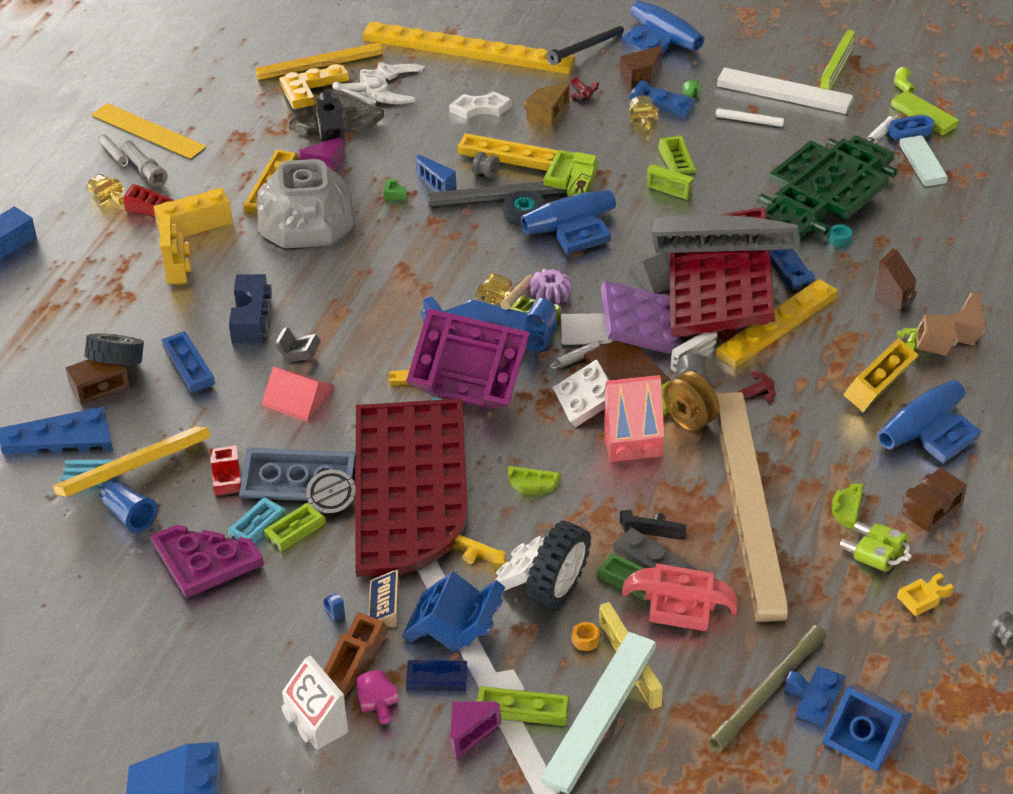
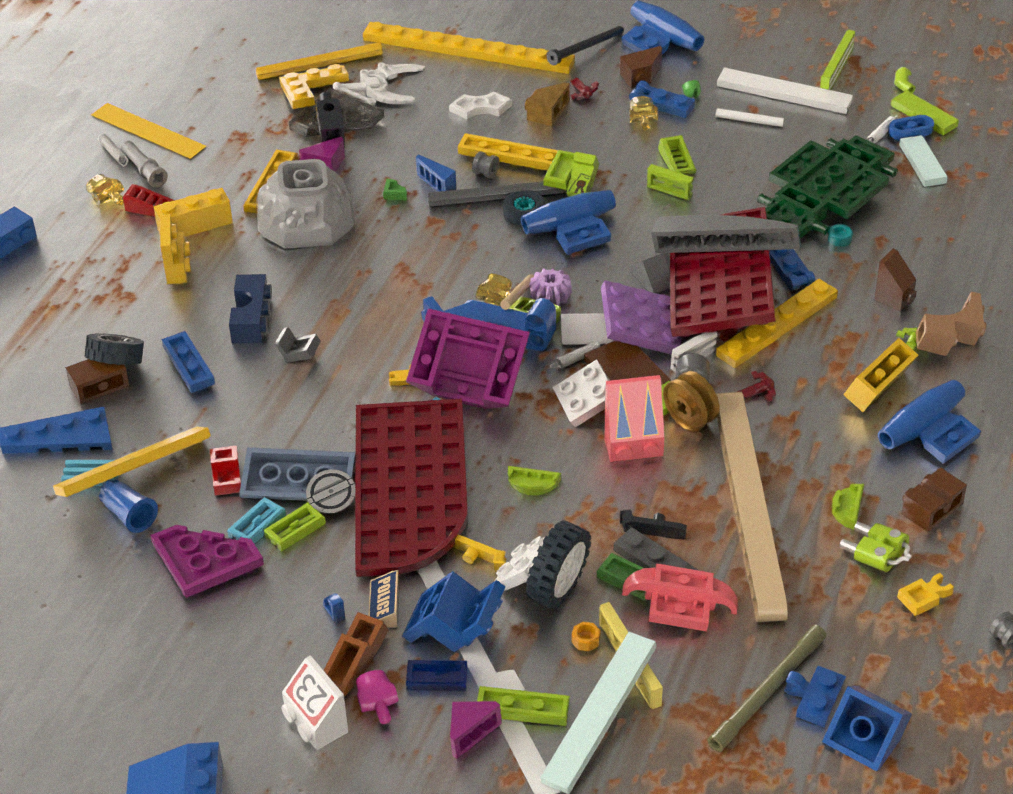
coral slope [262,367,334,421] -> none

